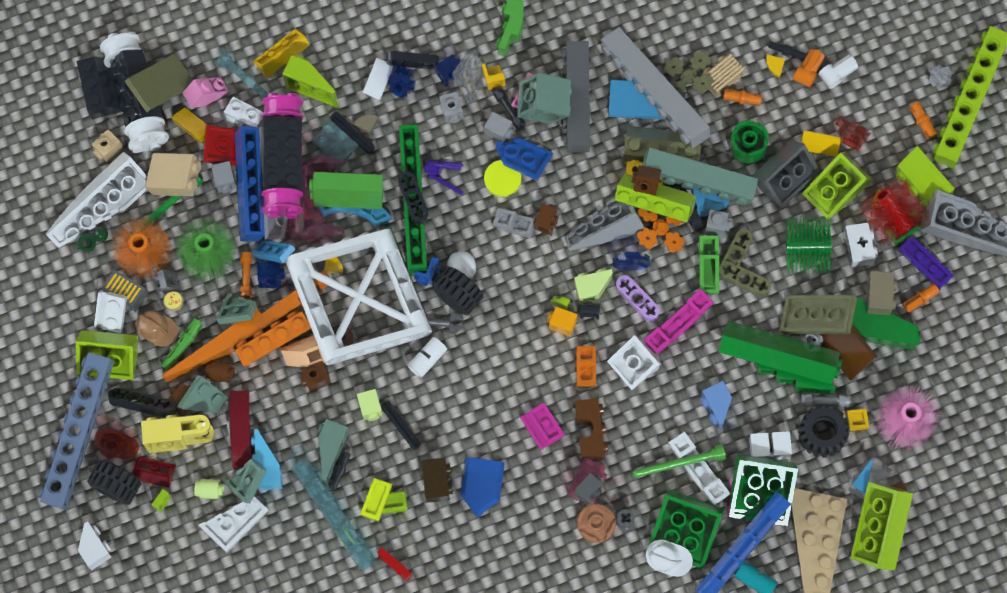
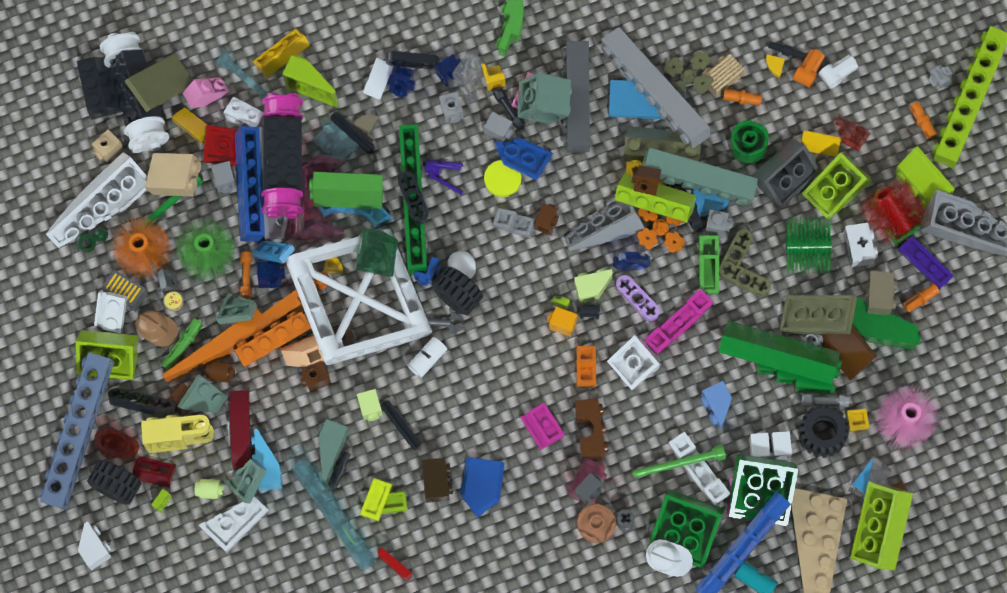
none -> clear green slope [355,227,398,277]

